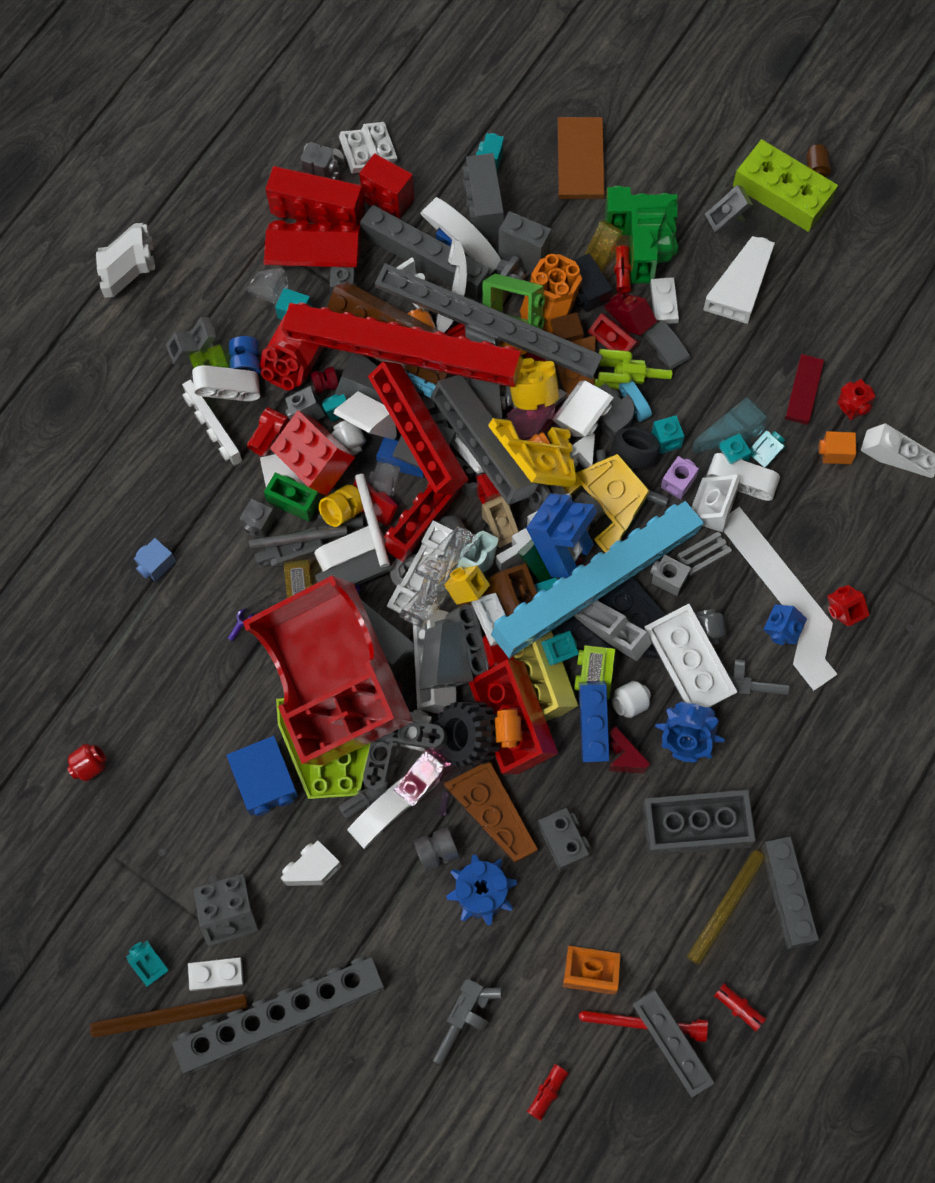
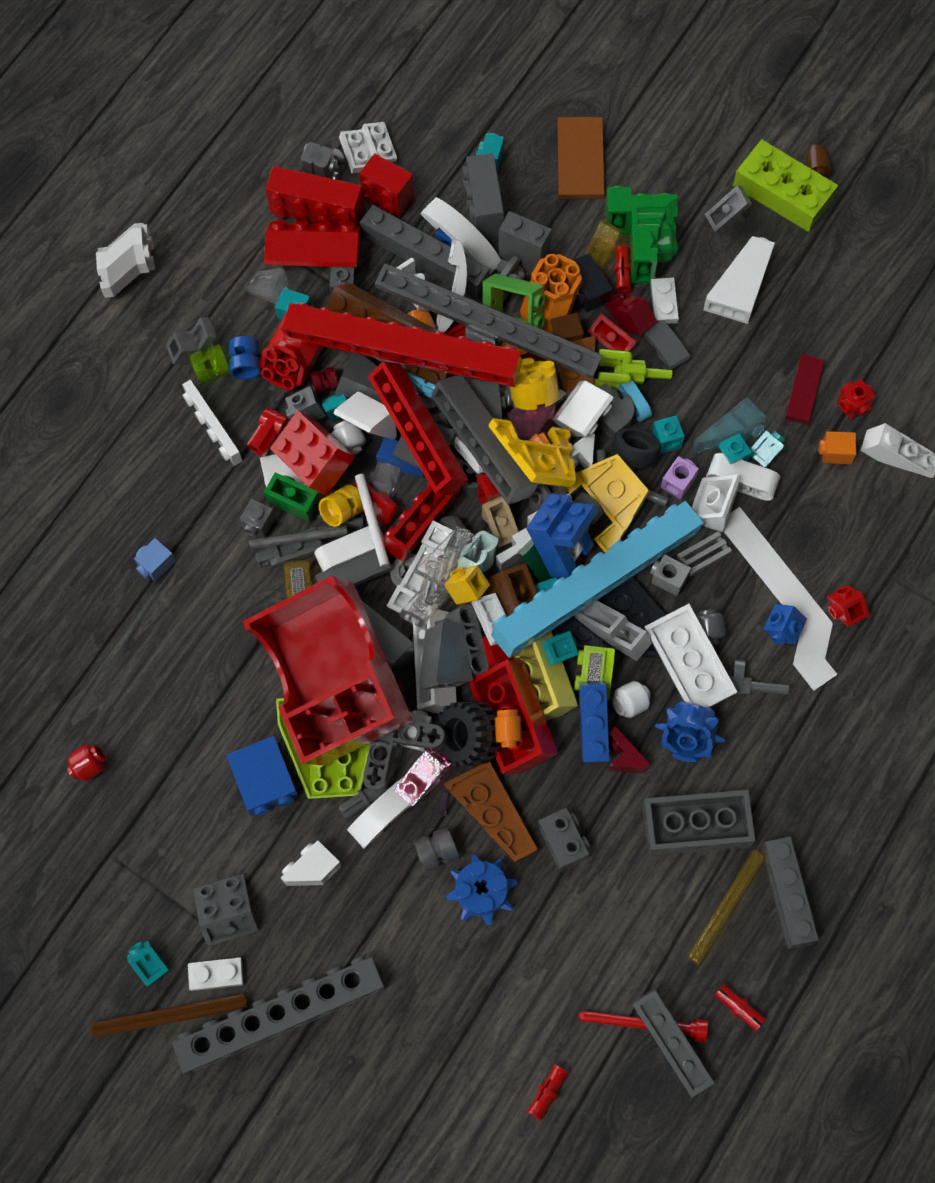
white beam [192,366,260,401] -> none
dark purple hand [228,608,255,641] -> none
dark grey piece [433,979,503,1066] -> none
orange slope [563,946,620,995] -> none

